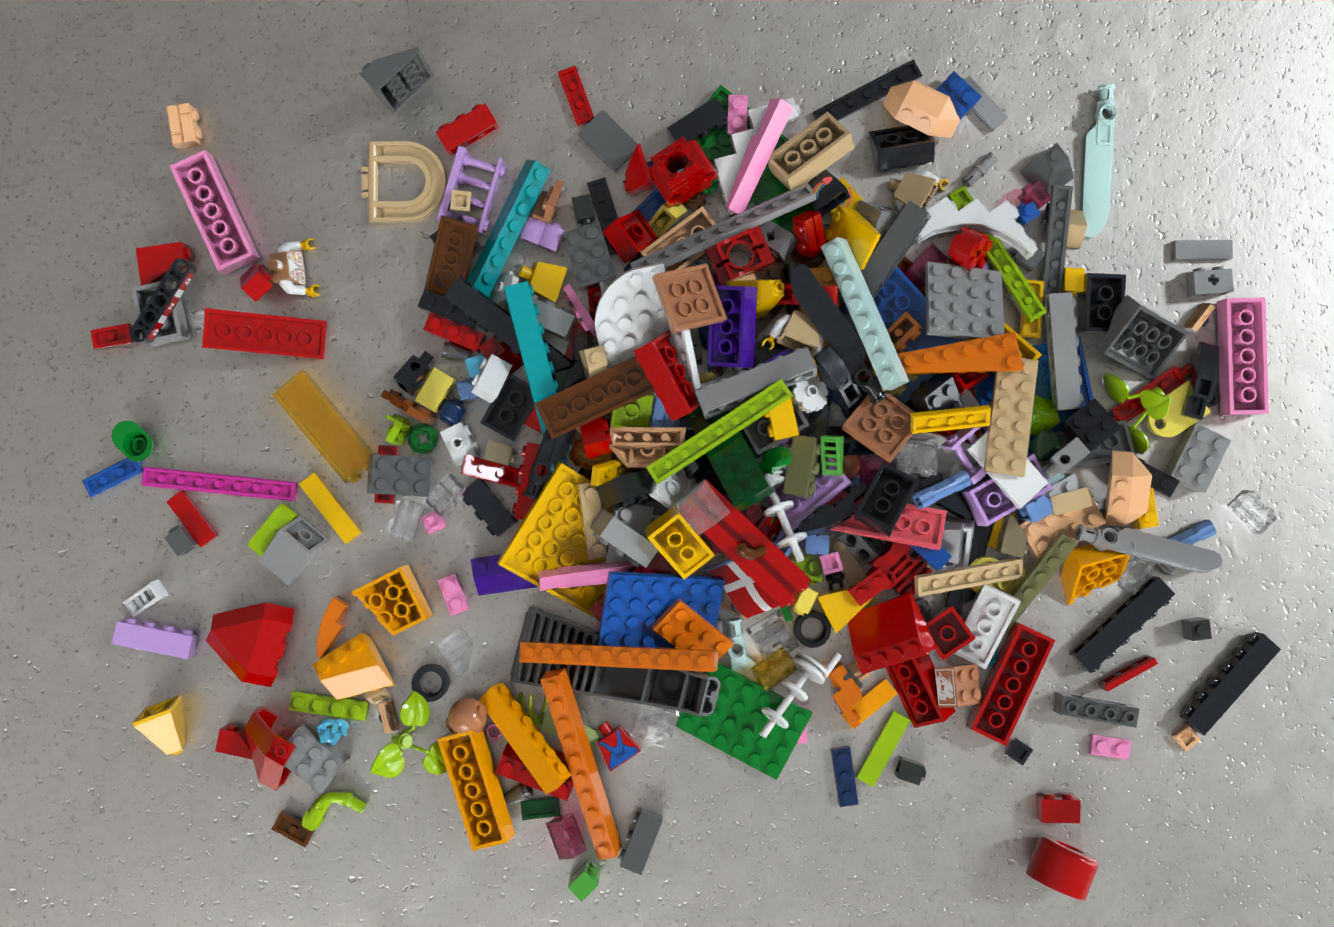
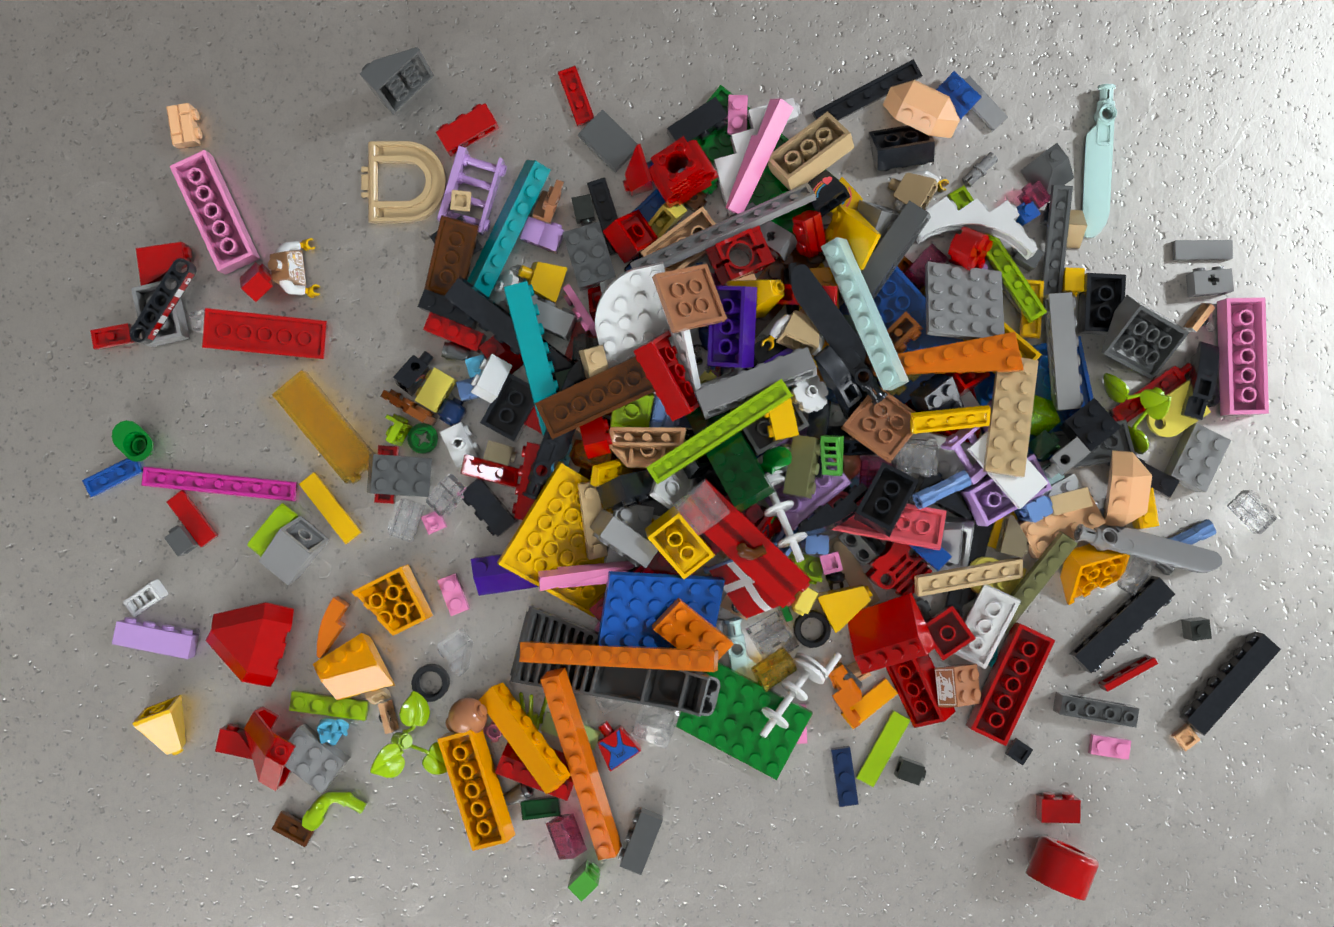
red plate [848,566,892,606] -> none

